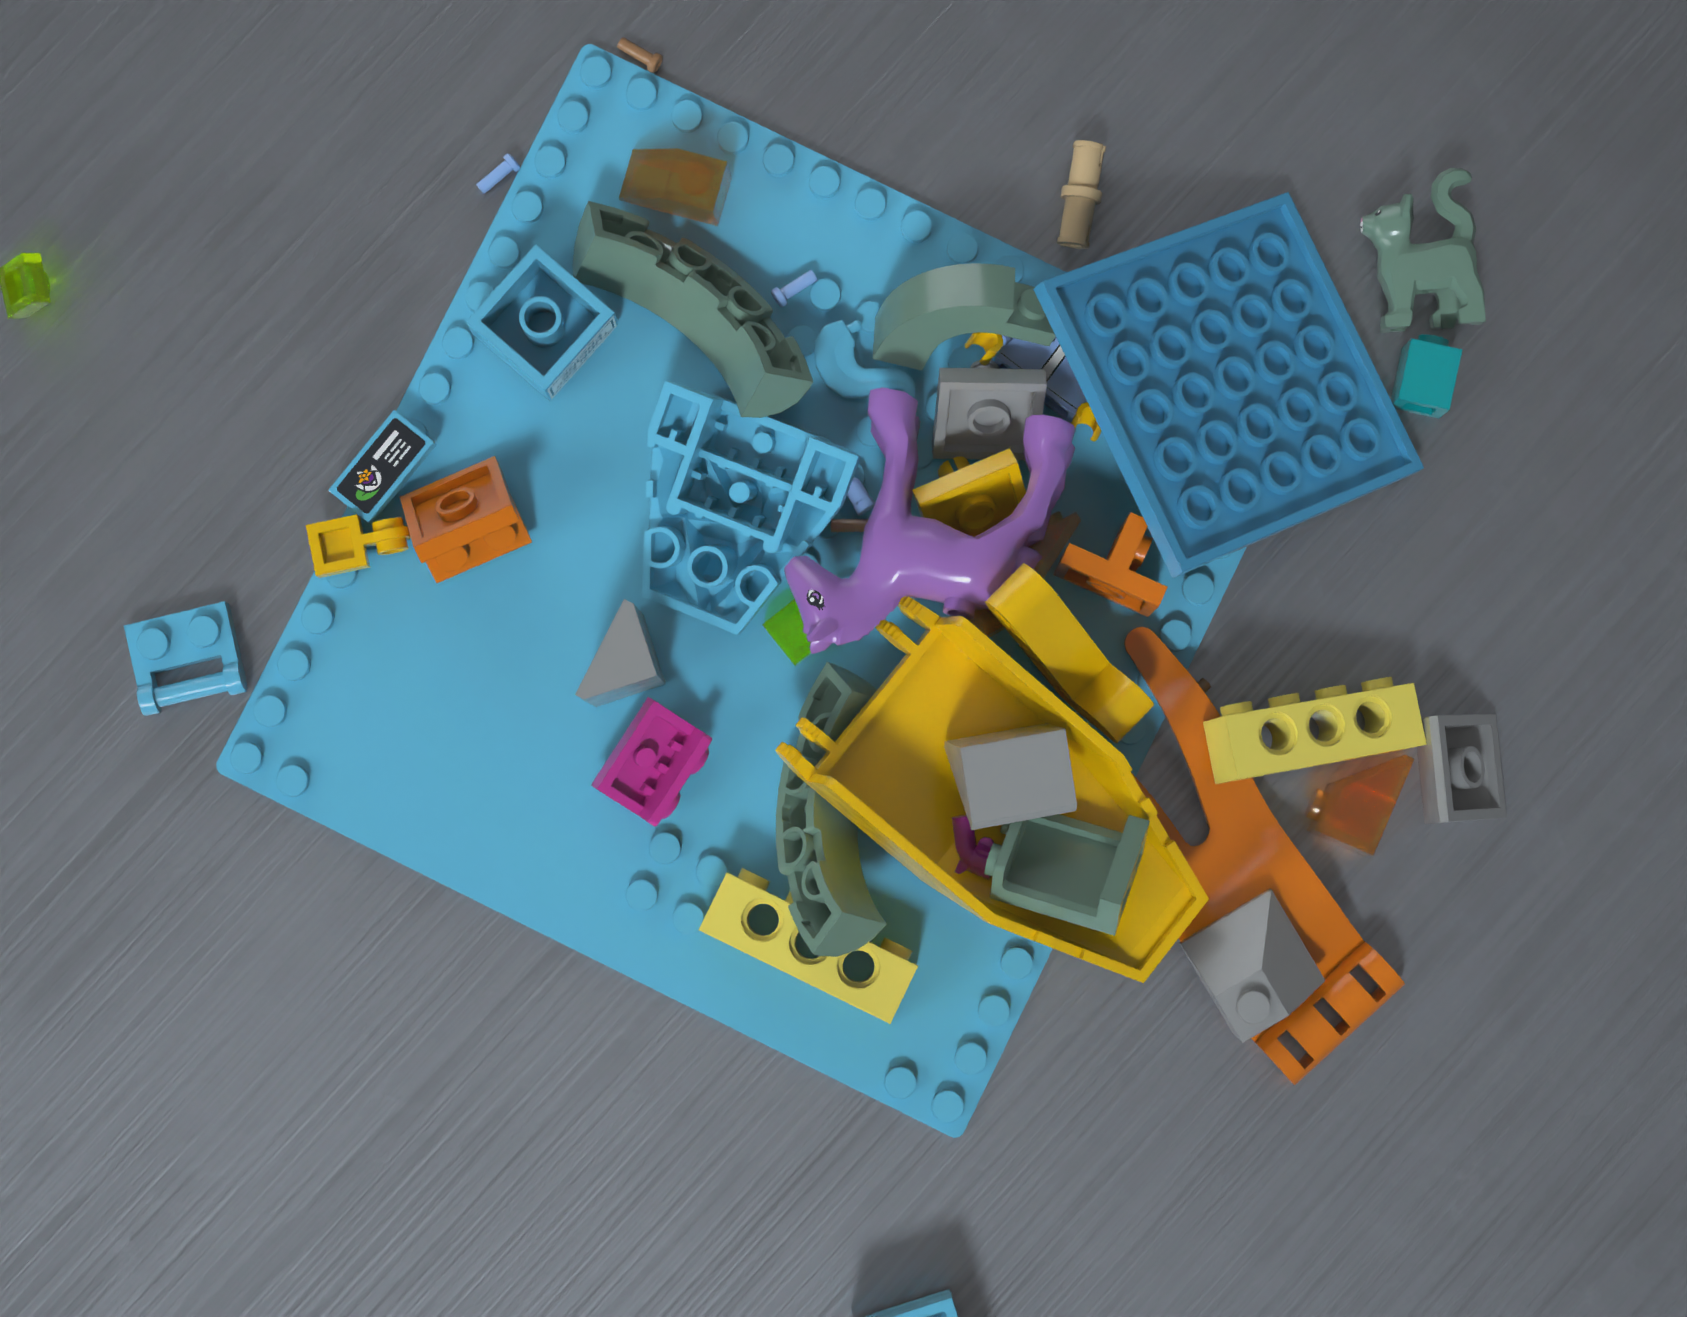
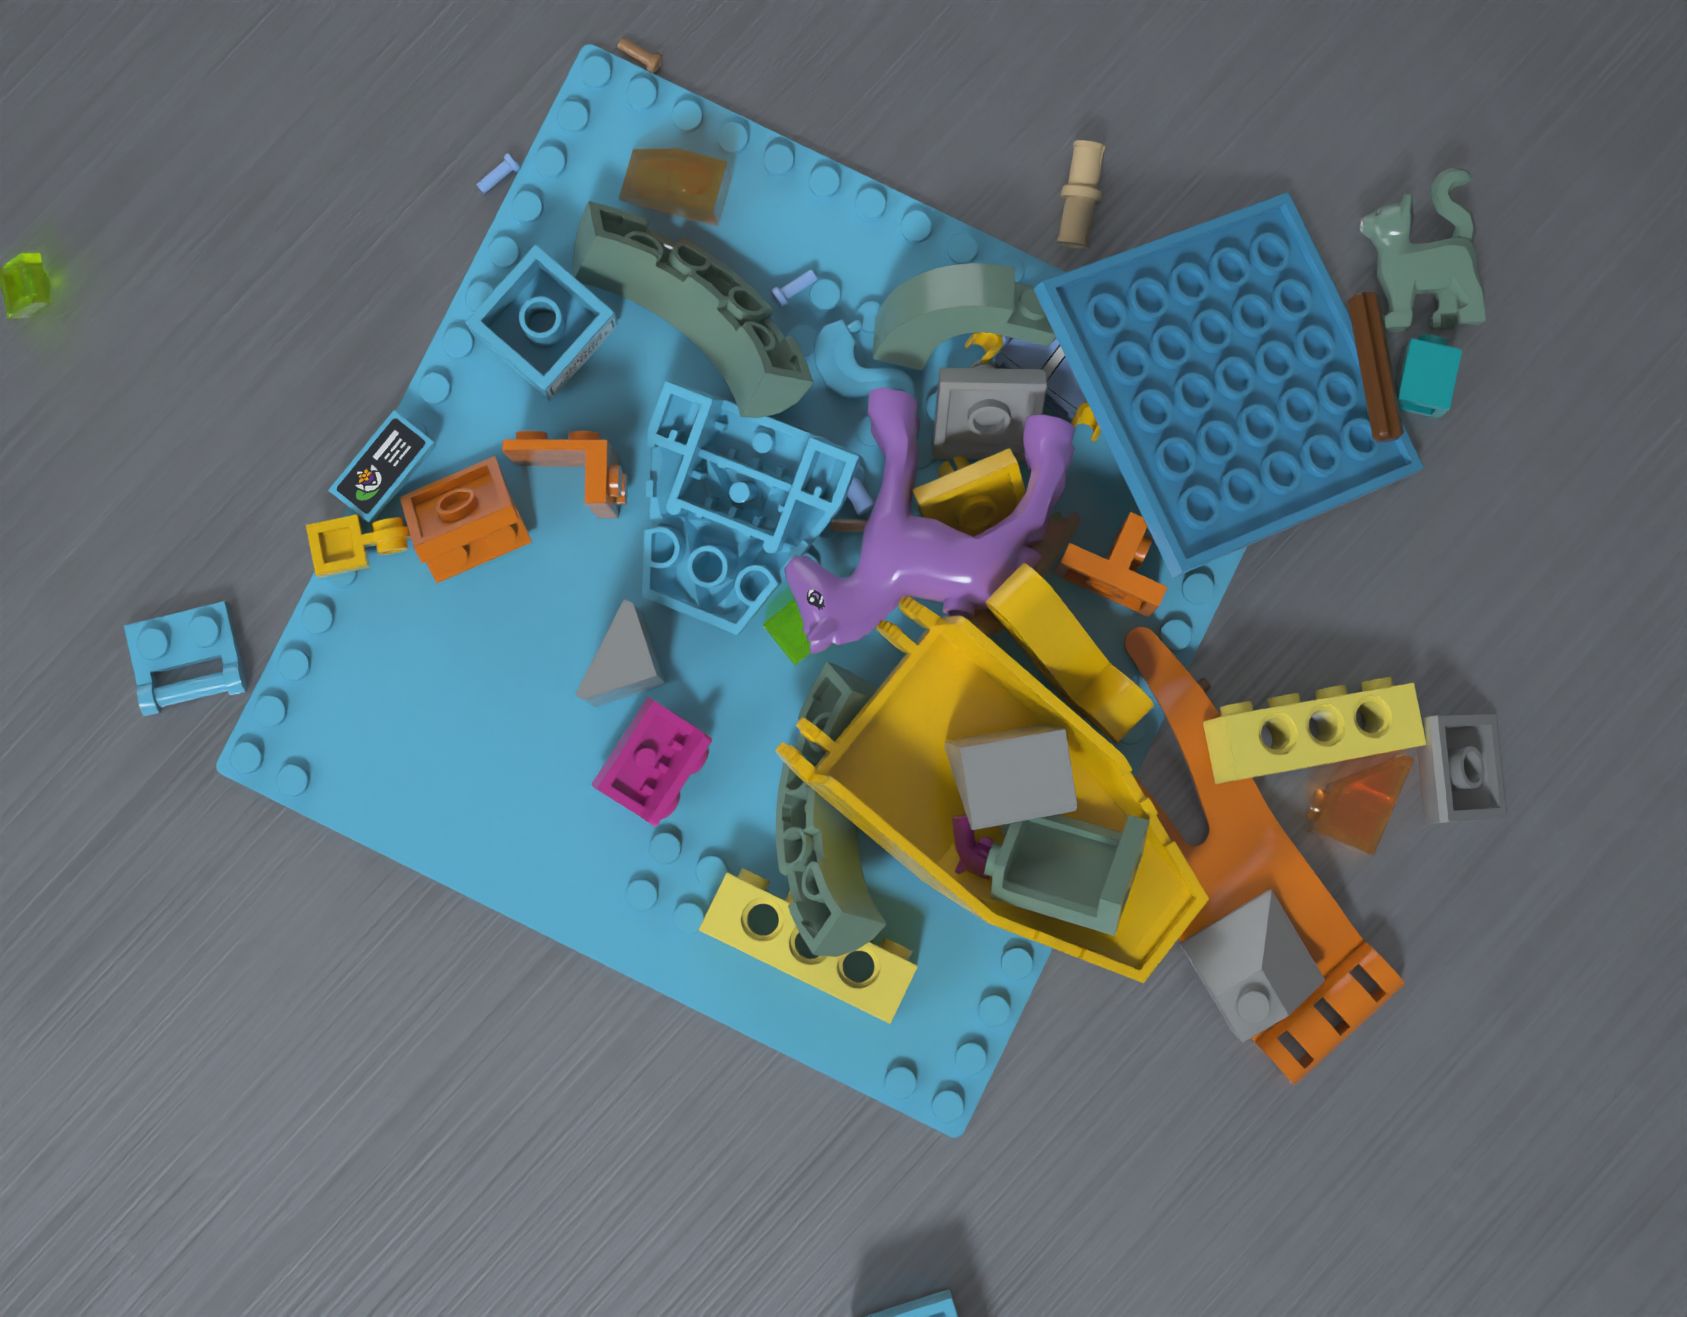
none -> orange bracket [502,431,628,518]
none -> reddish brown axle [1348,292,1404,442]

